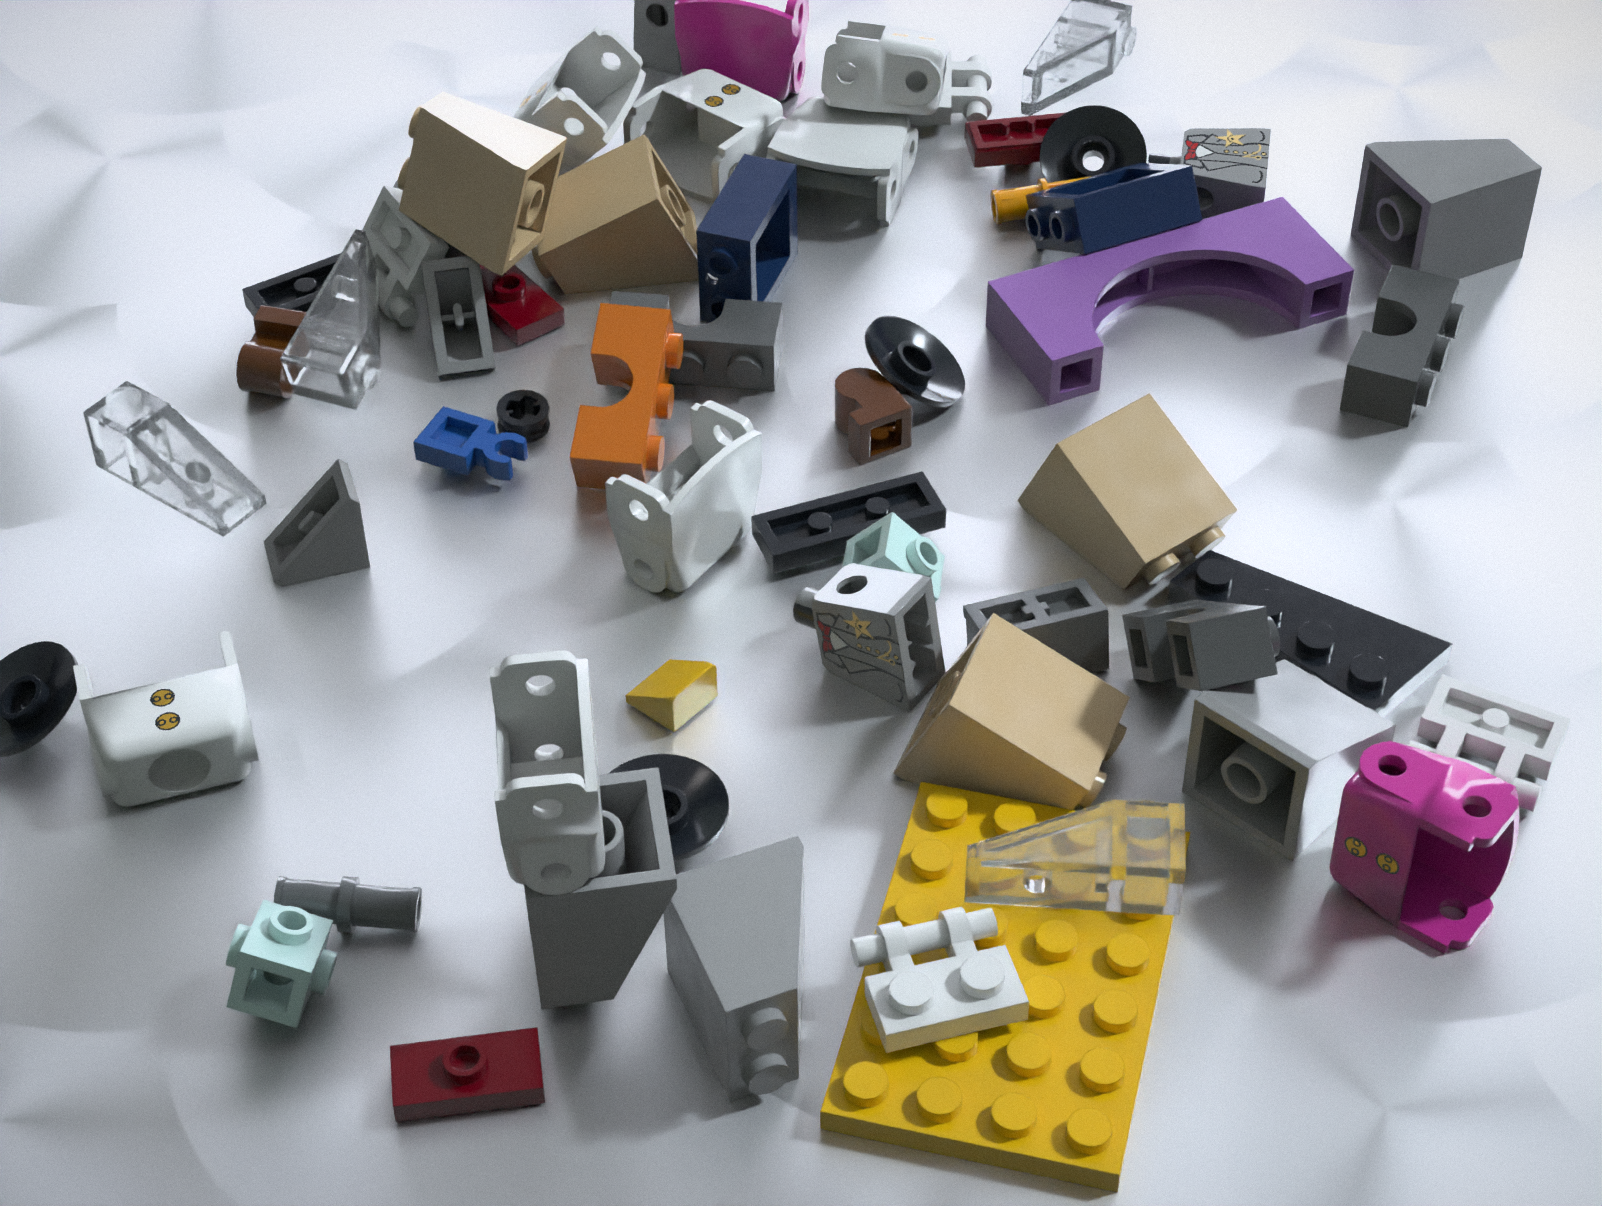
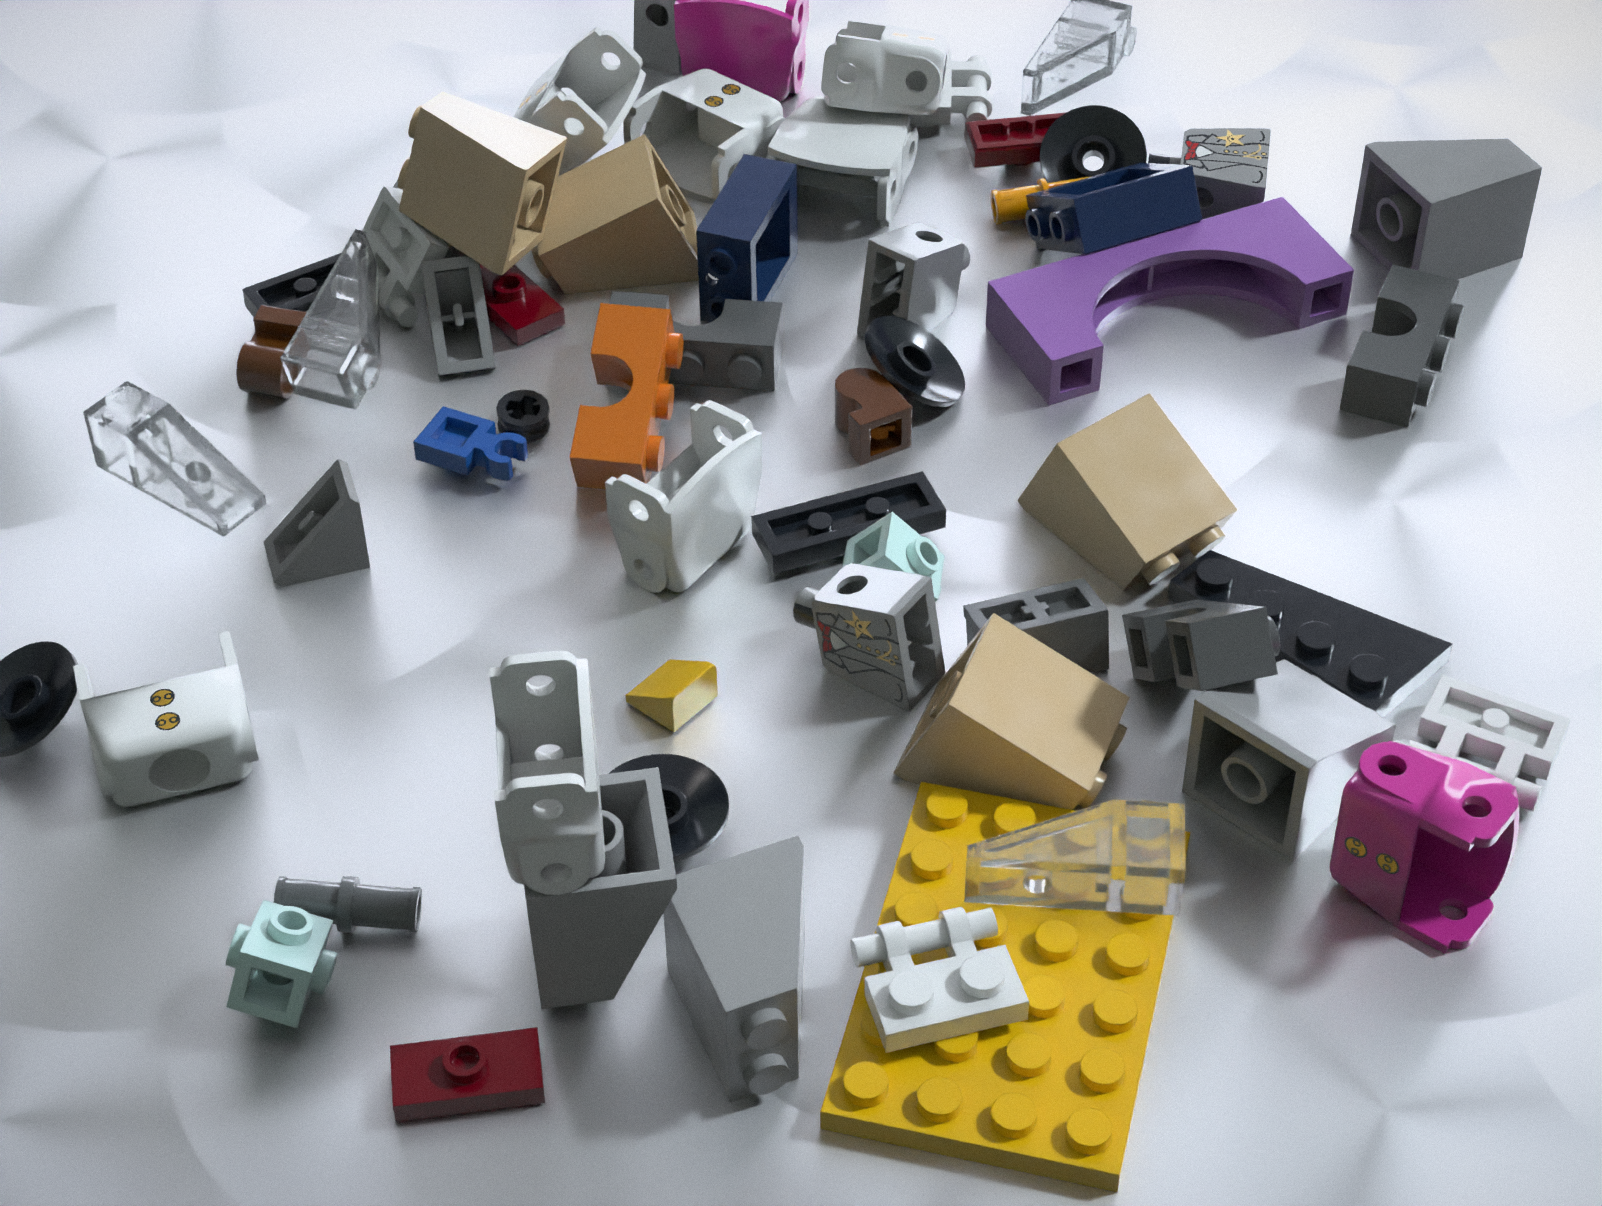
none -> light grey torso [857,223,970,337]

